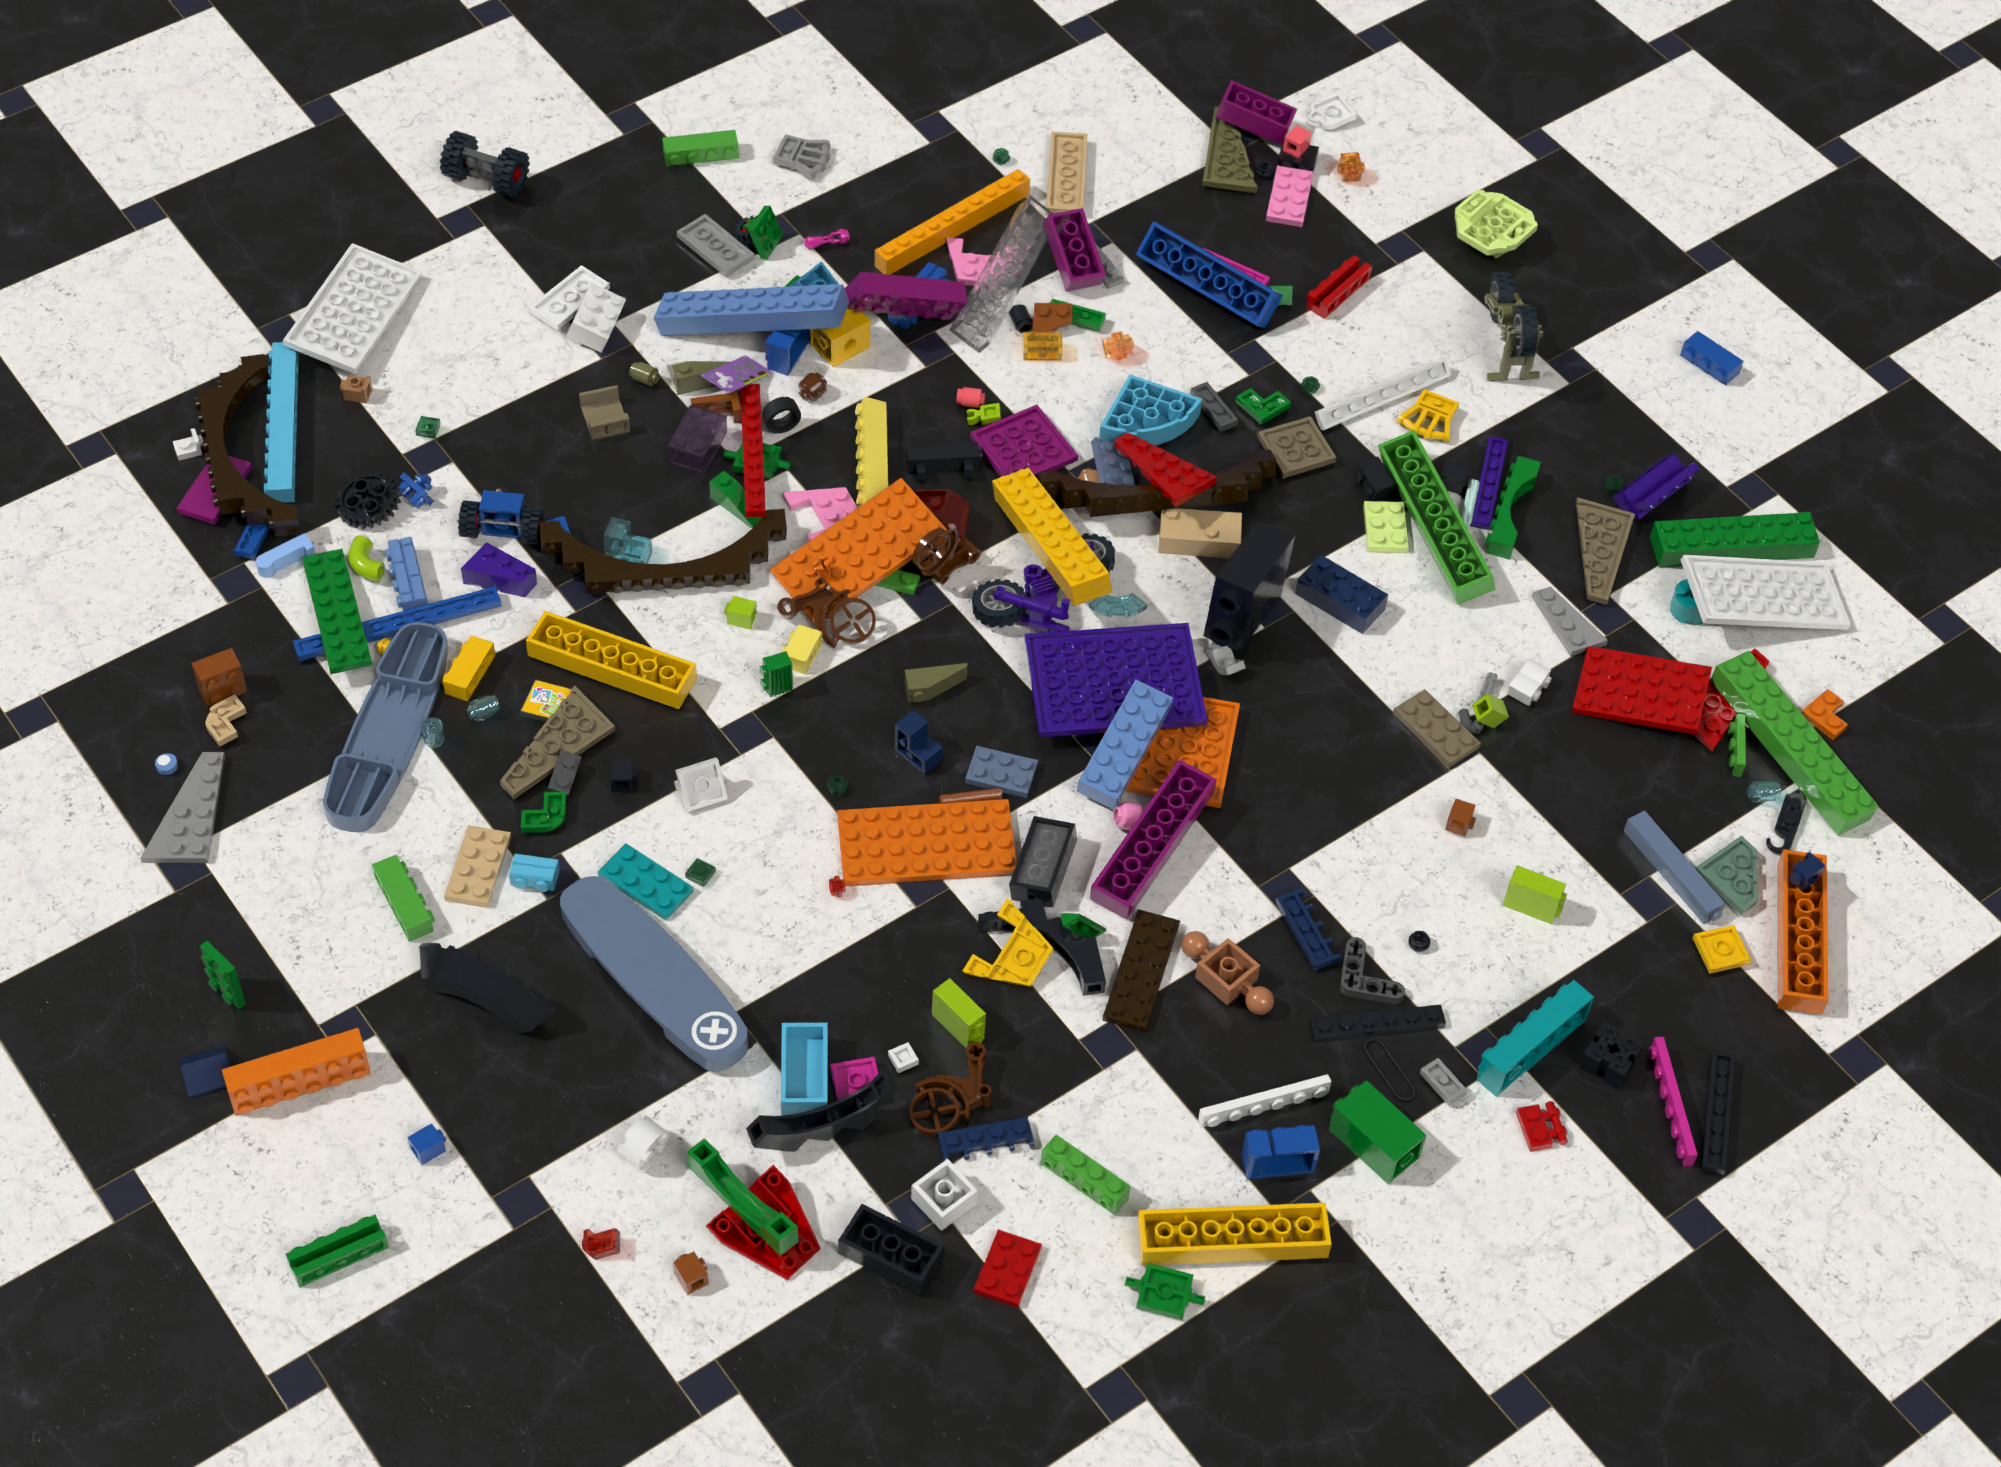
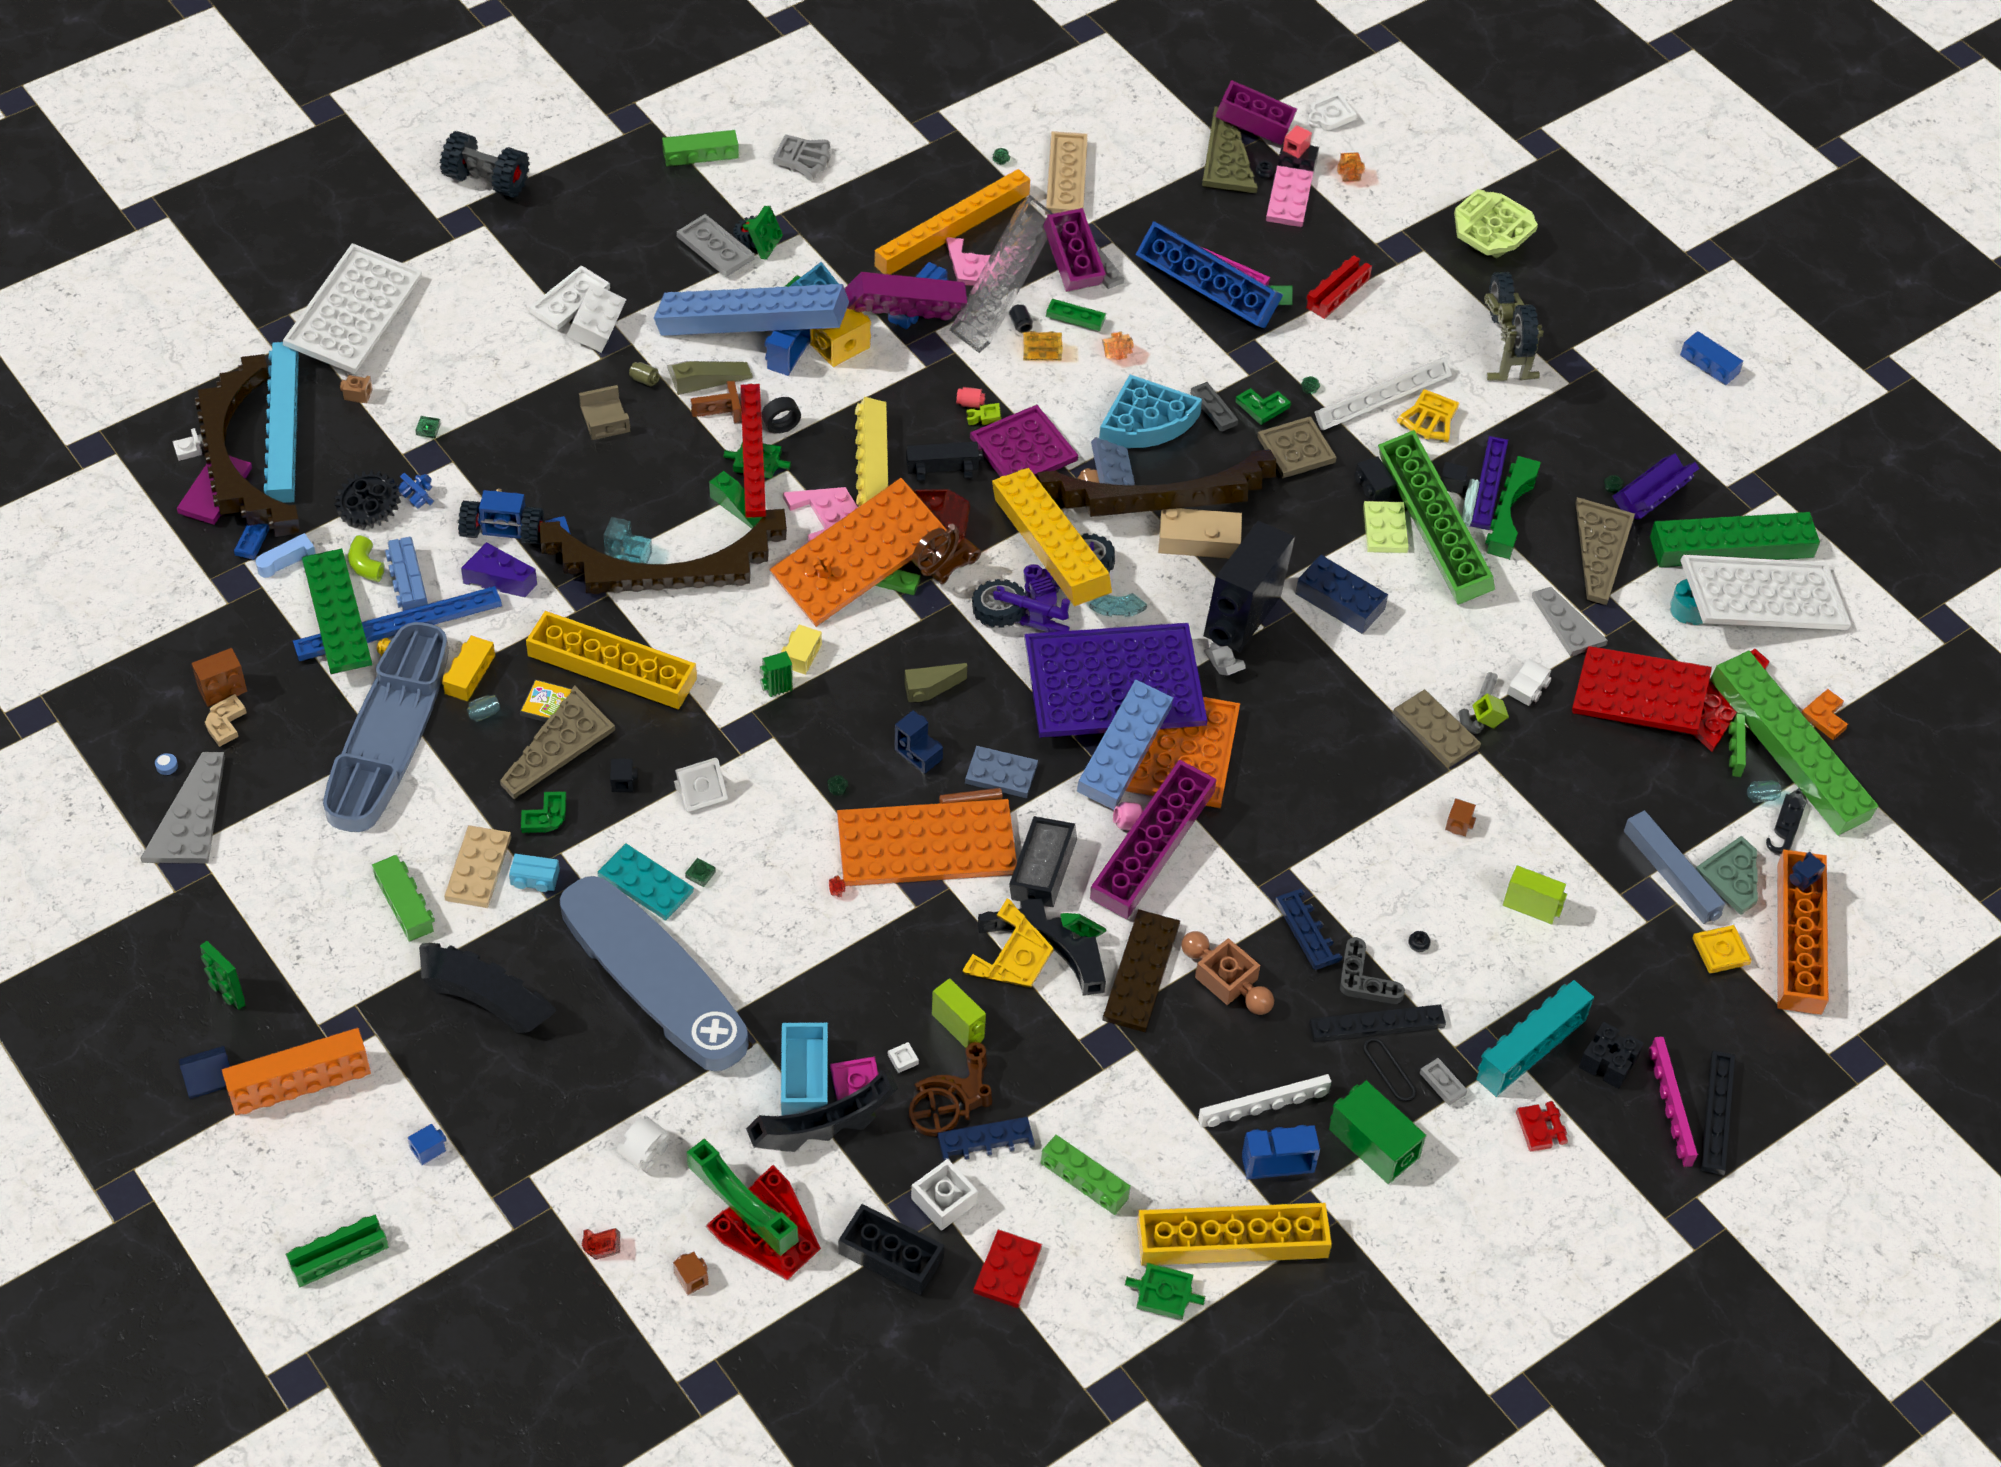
clear light blue brick [421,717,445,748] -> none
dark grey plate [547,749,581,797] -> none
clear purple brick [667,405,727,473] -> none
medium lavender sticker [700,355,773,393] -> none
lime brick [724,596,757,630] -> none
reddish brown piece [777,578,876,649] -> none
reddish brown head [798,373,827,402] -> none
dark pink piece [804,229,850,250] -> none
dark orange wing [1032,303,1073,340] -> none
red wing [1114,433,1217,507] -> none

